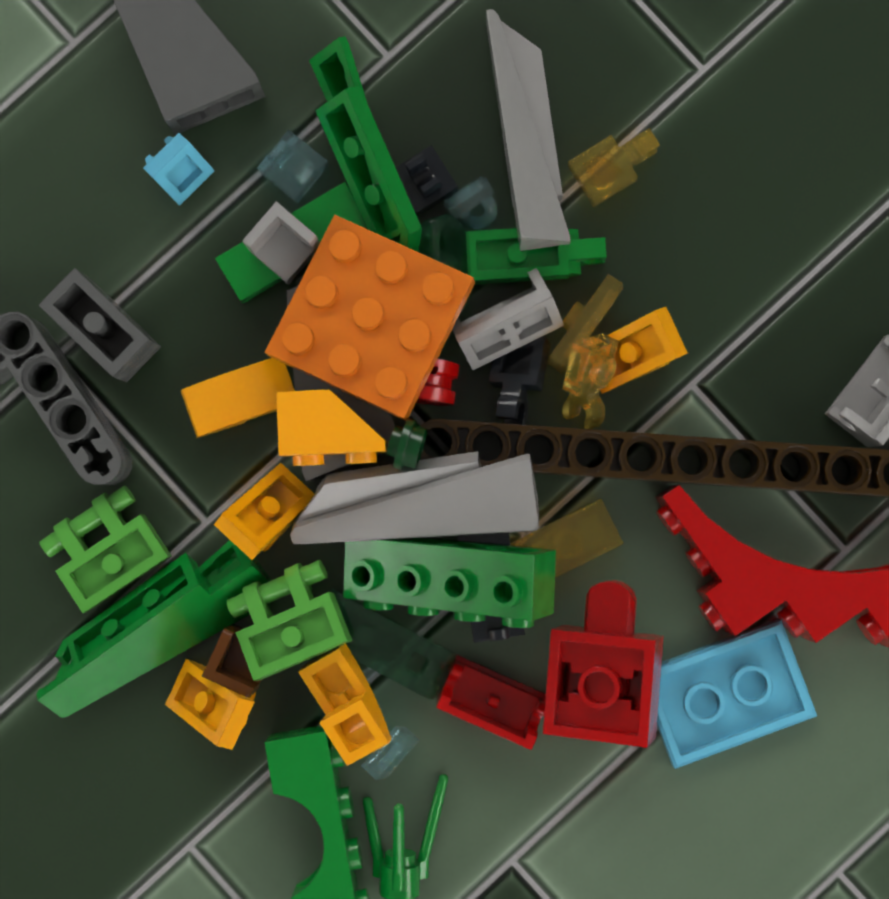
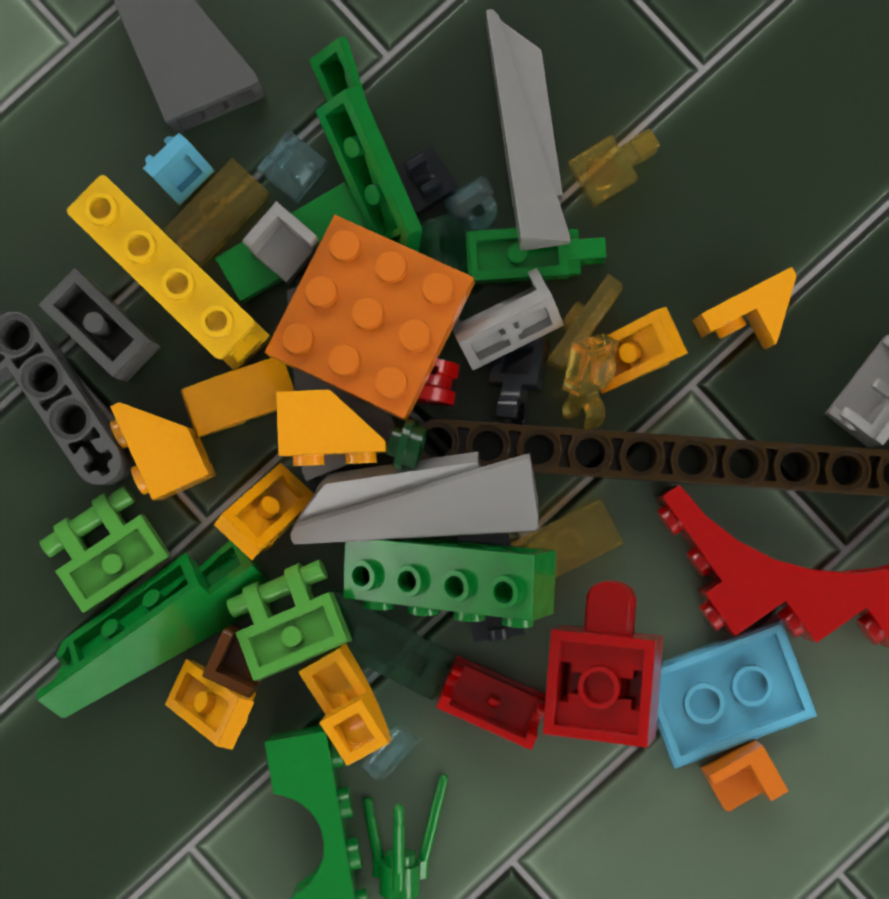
none -> yellow fence [67,175,272,370]
none -> light orange slope [110,402,217,500]
none -> clear yellow plate [164,158,271,267]
none -> light orange slope [692,267,797,350]
none -> orange panel [700,740,789,811]

